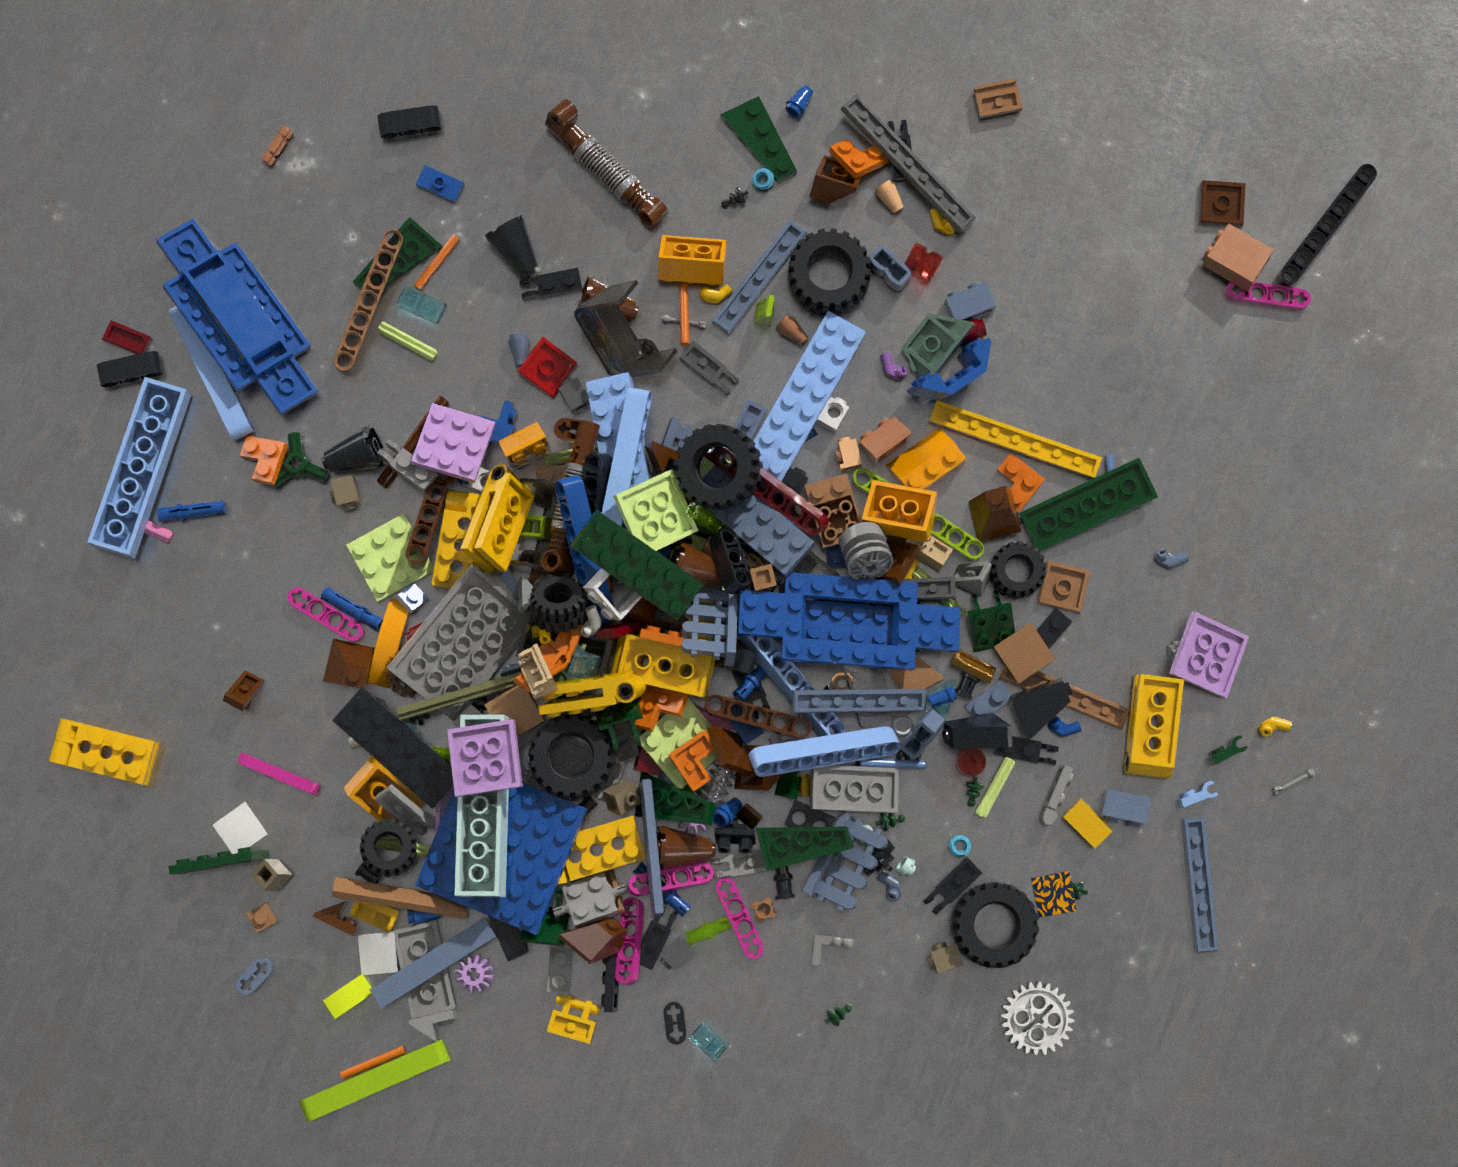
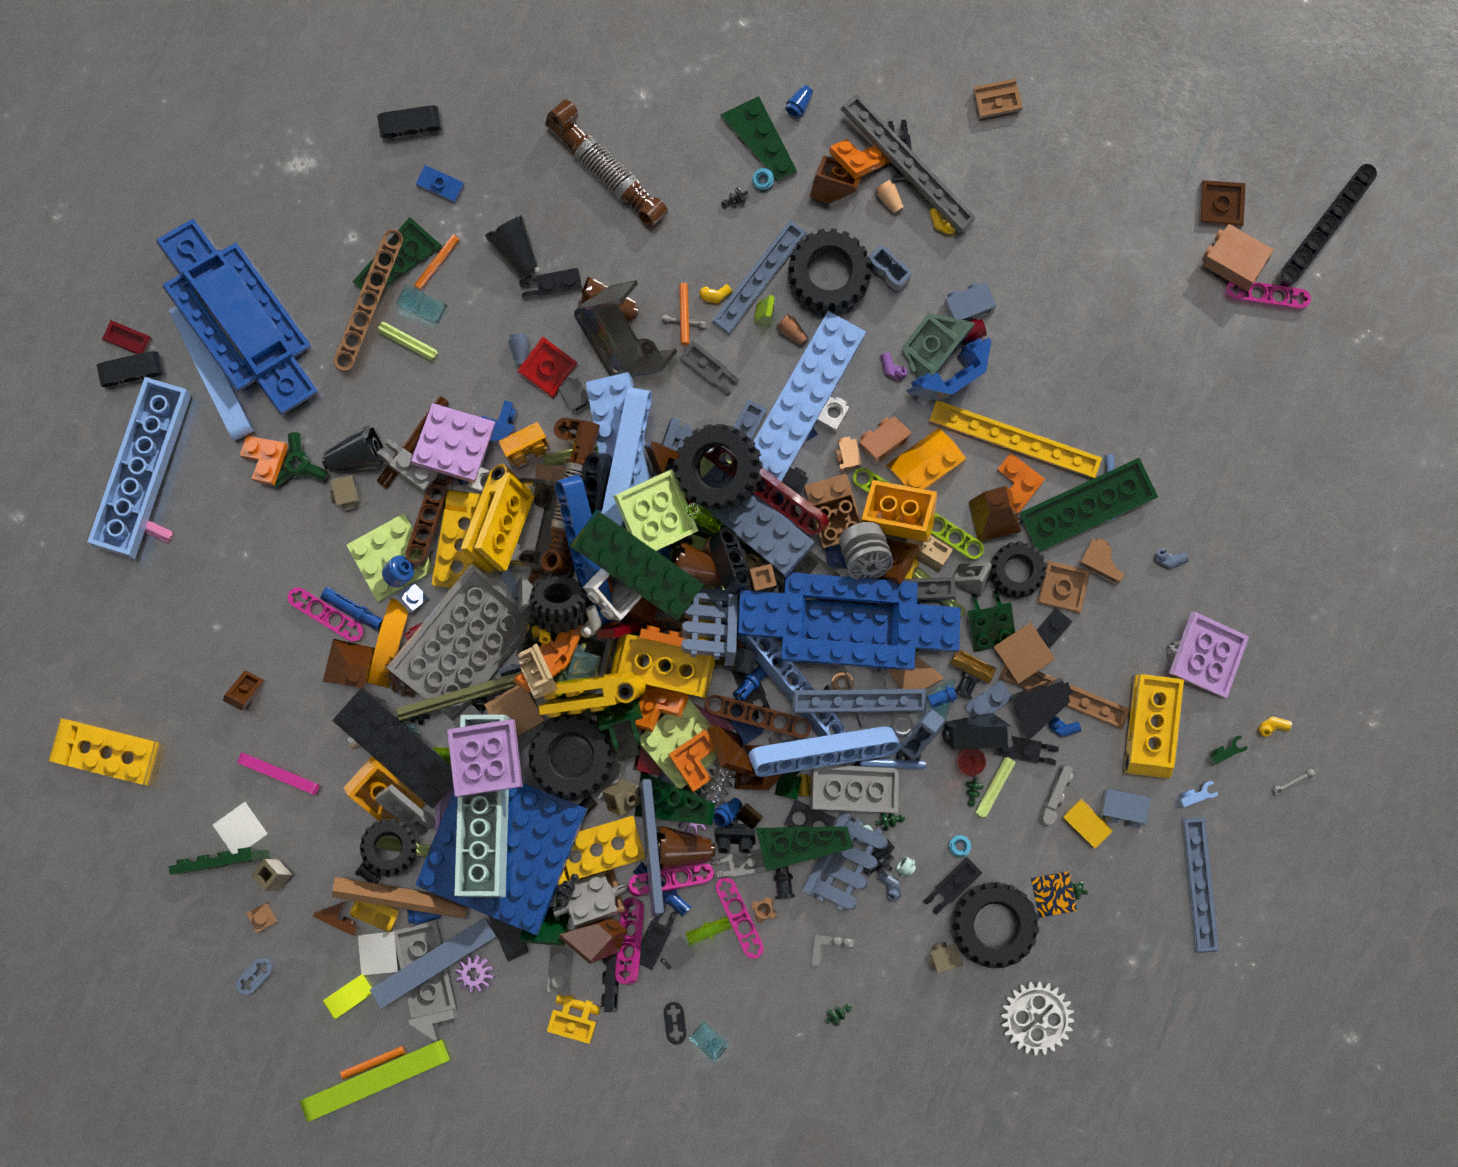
blue pin [157,500,226,522] -> none
nougat axle [261,126,293,166] -> none
lime slope [519,515,553,540] -> none
light orange slope [657,235,726,285] -> none
clear red wheel [904,242,943,281] -> none
none -> blue head [382,555,415,588]
none -> black hair [556,874,579,901]
none -> medium nougat arch [1078,538,1124,584]

